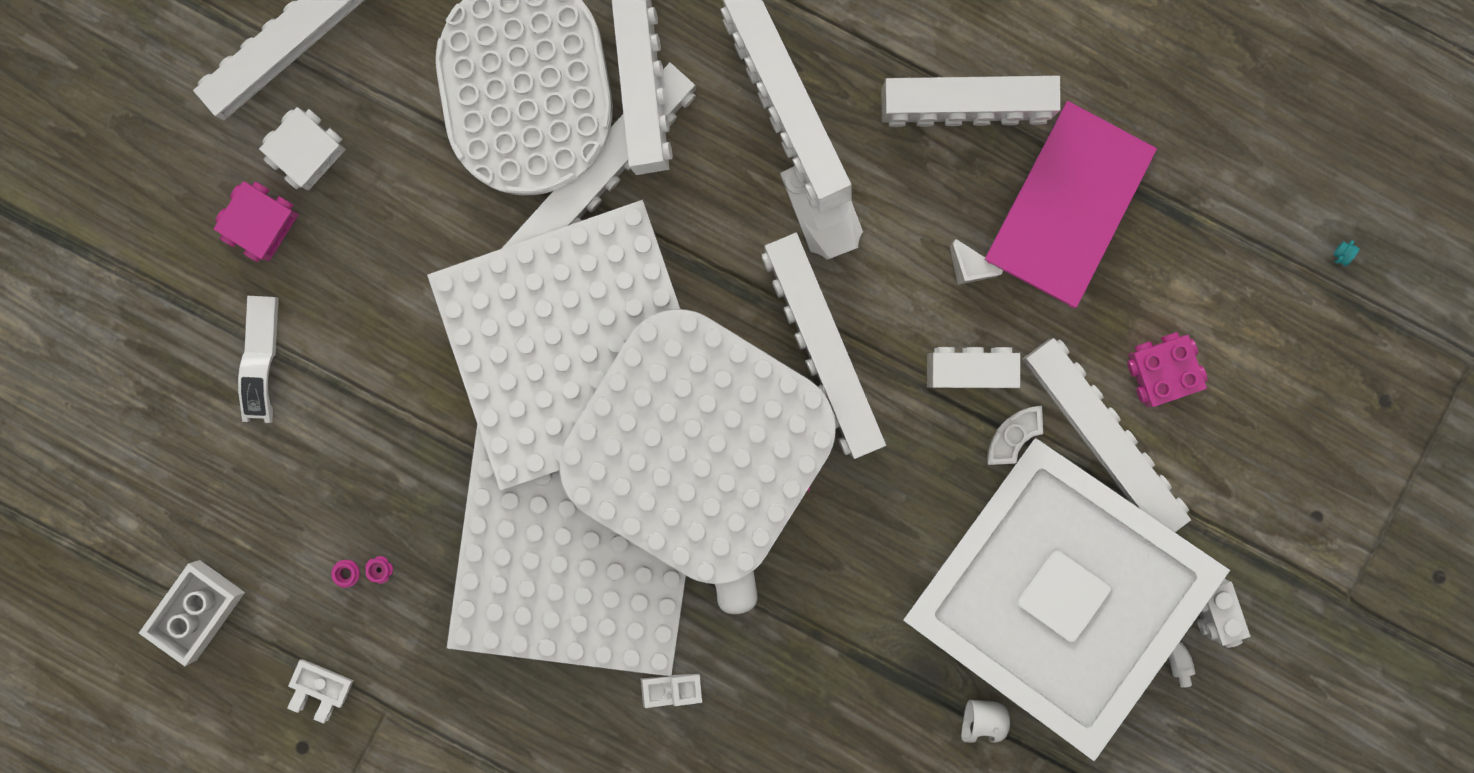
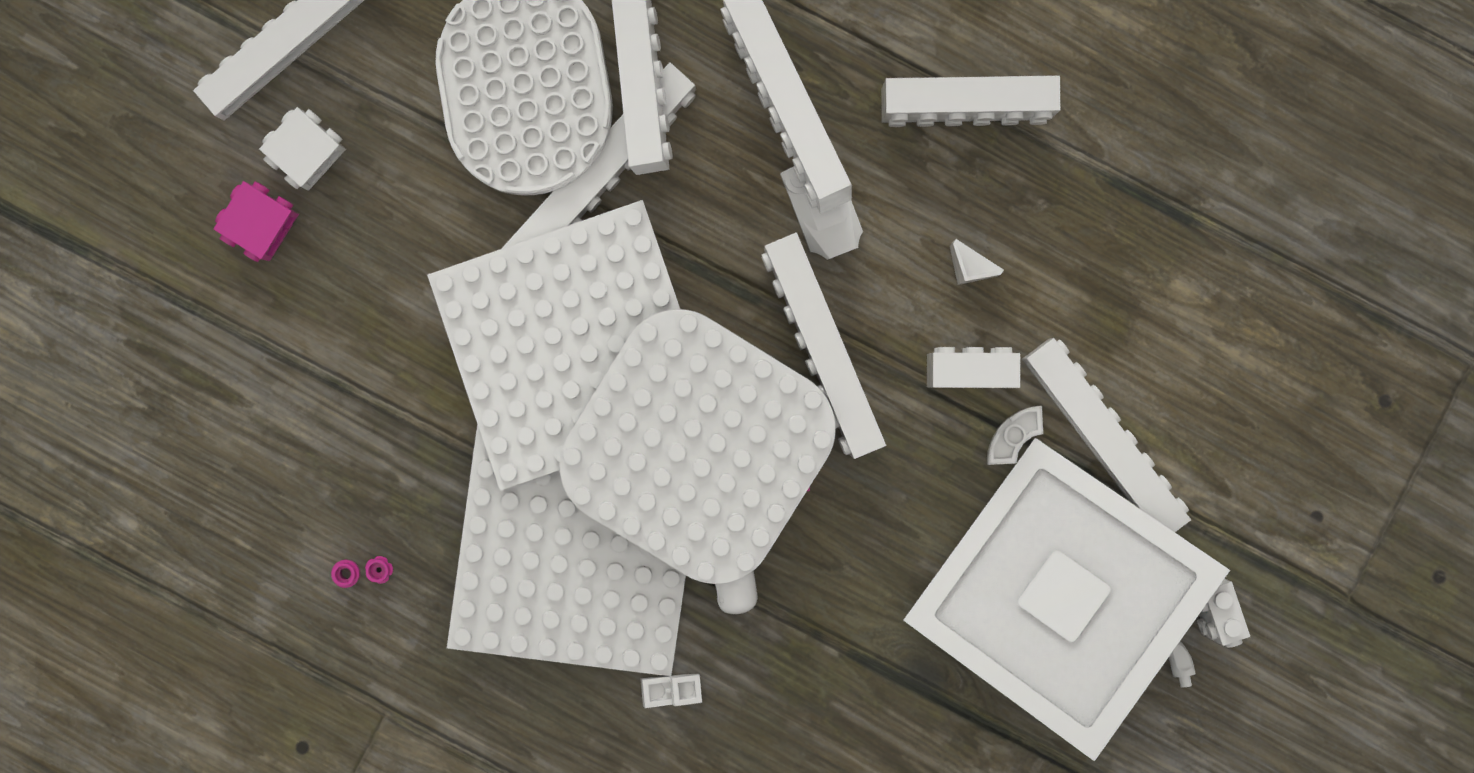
white brick [139,560,245,666] -> none
white piece [238,296,279,423] -> none
white plate [287,659,354,724] -> none
white helmet [961,699,1010,743] -> none
dark pink piece [984,101,1157,309] -> none
dark pink brick [1127,332,1207,407] -> none
teal plate [1333,240,1360,267] -> none

